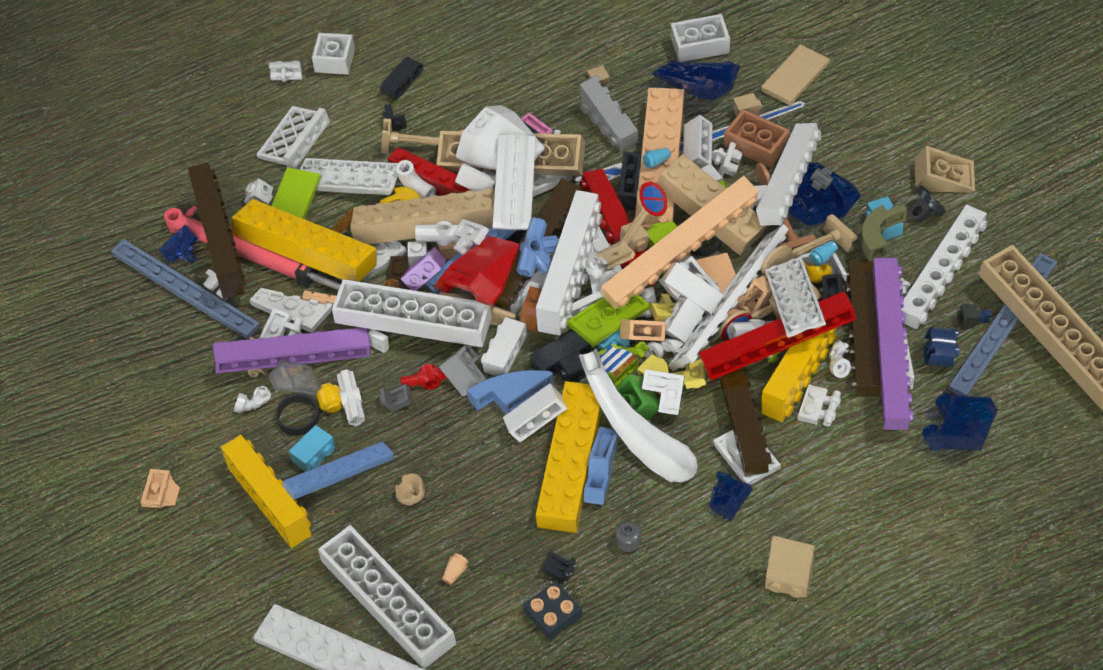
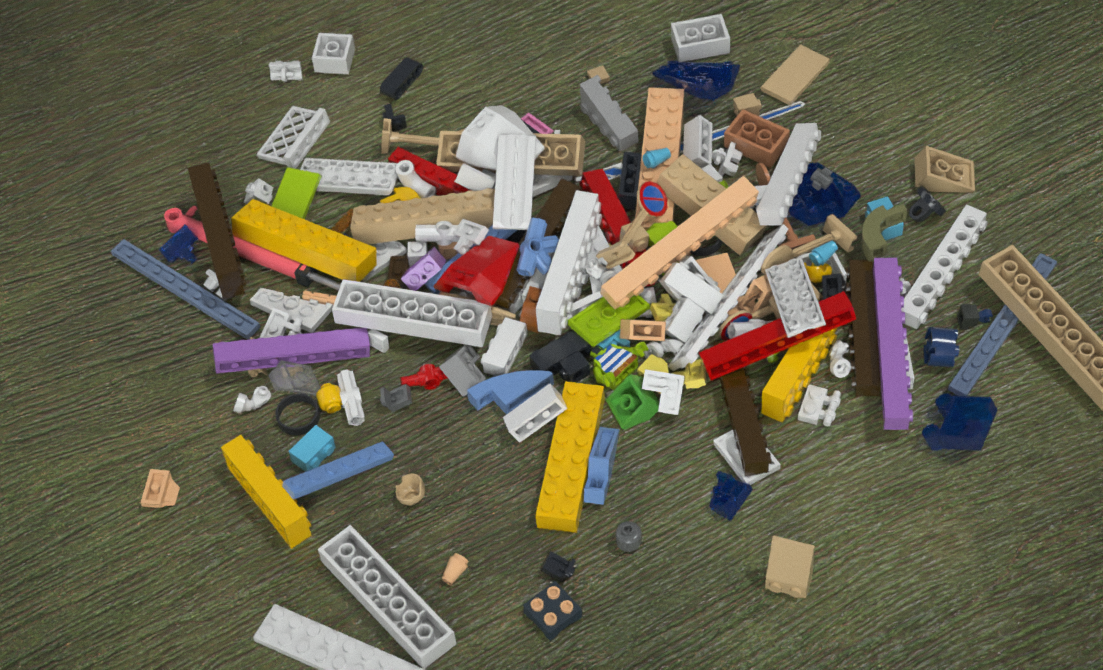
white animal [579,349,698,483] -> none

